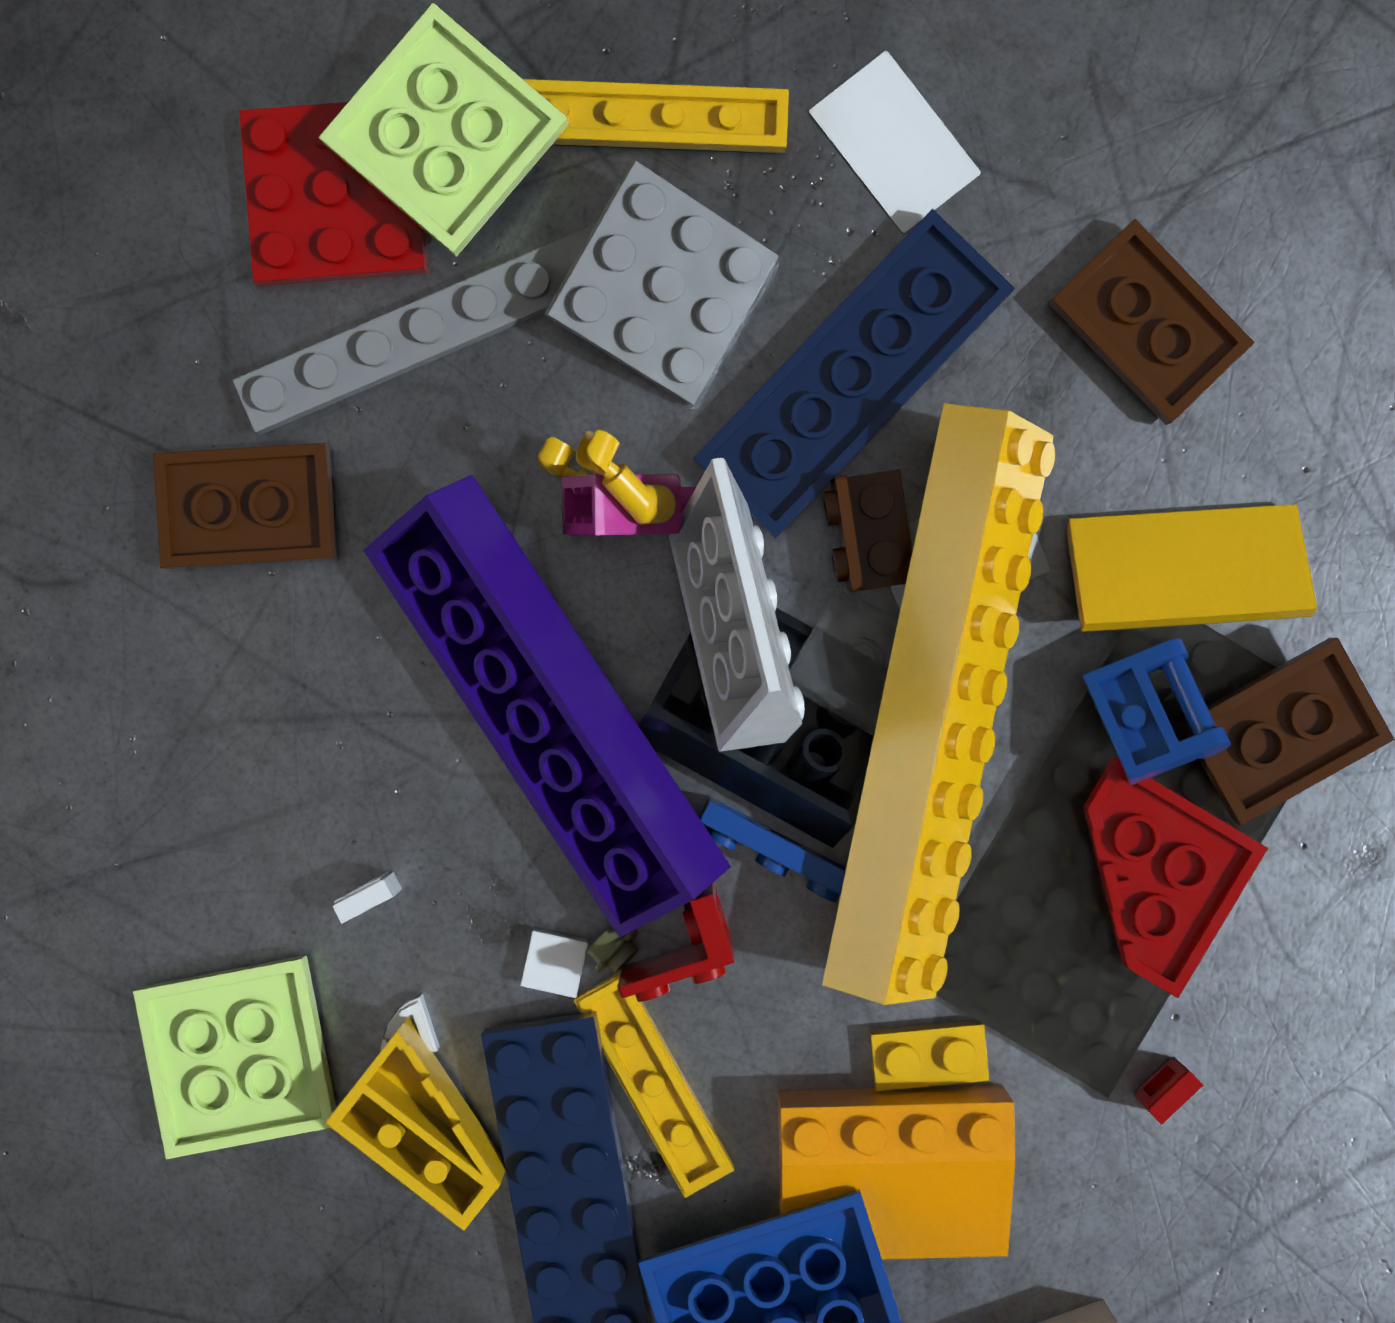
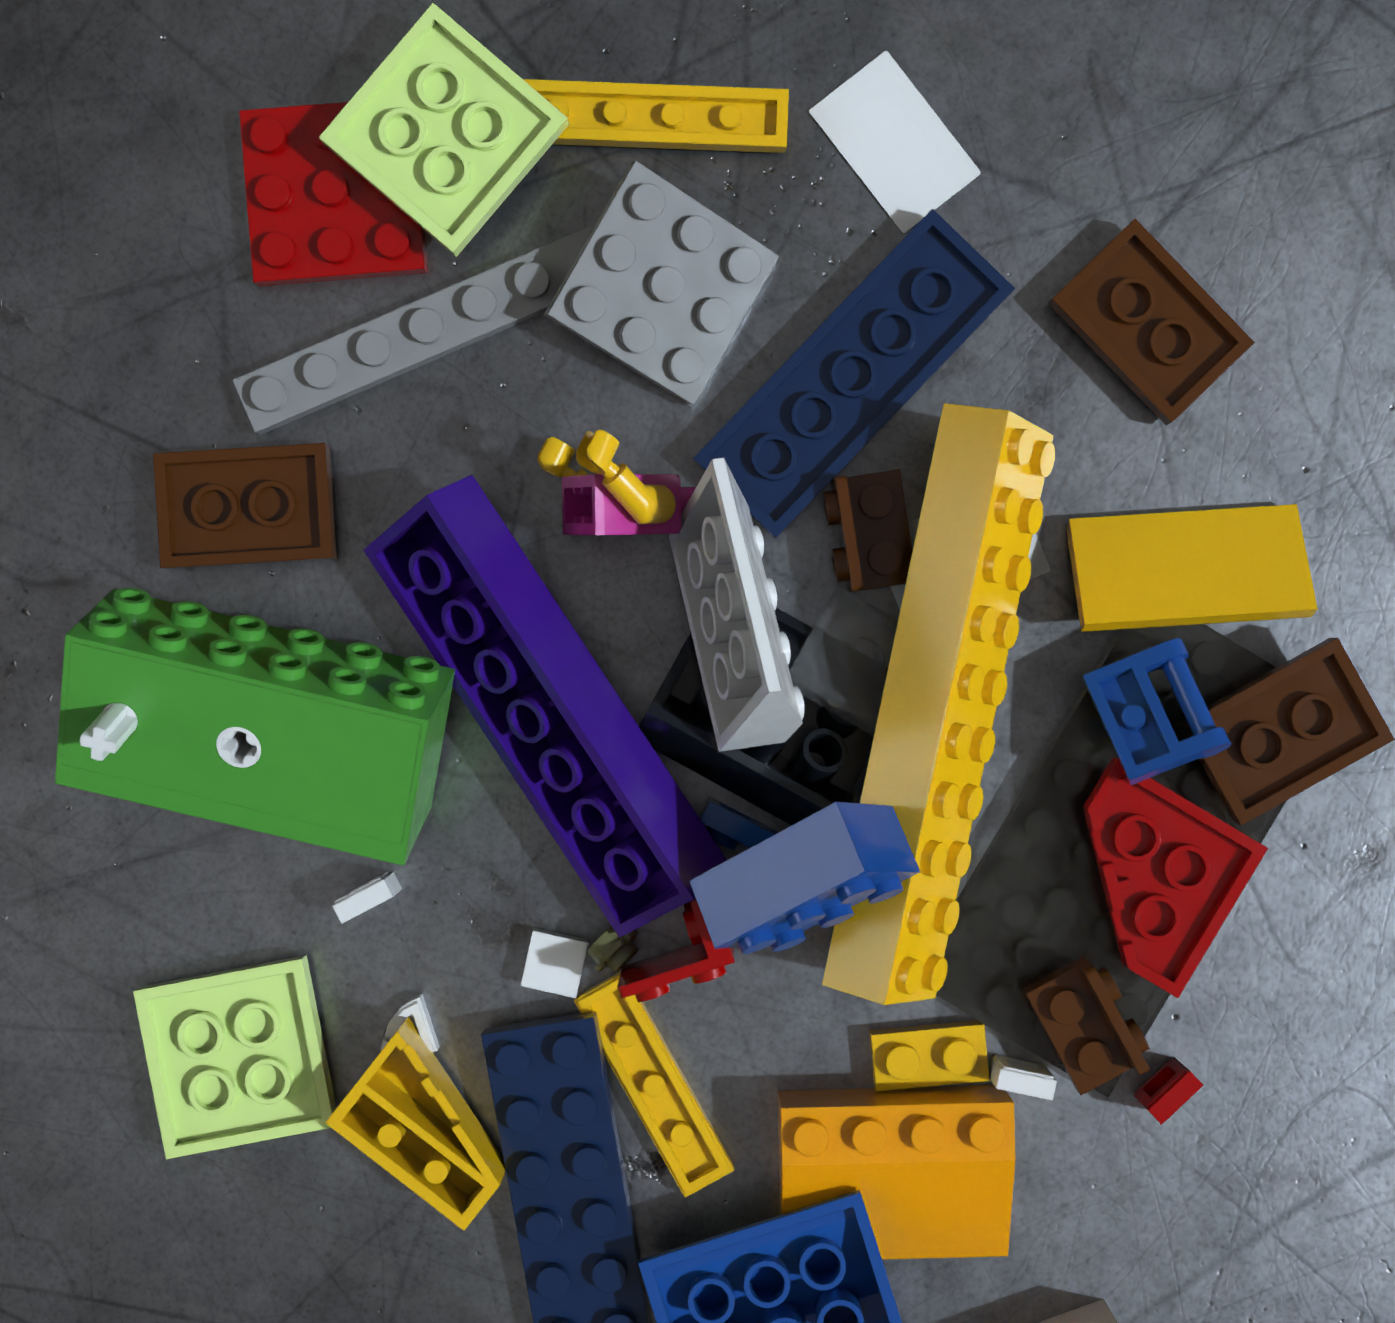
none -> bright green piece [55,588,455,866]
none -> blue brick [690,802,920,954]
none -> white tile [988,1054,1057,1101]
none -> reddish brown bracket [1022,957,1150,1095]

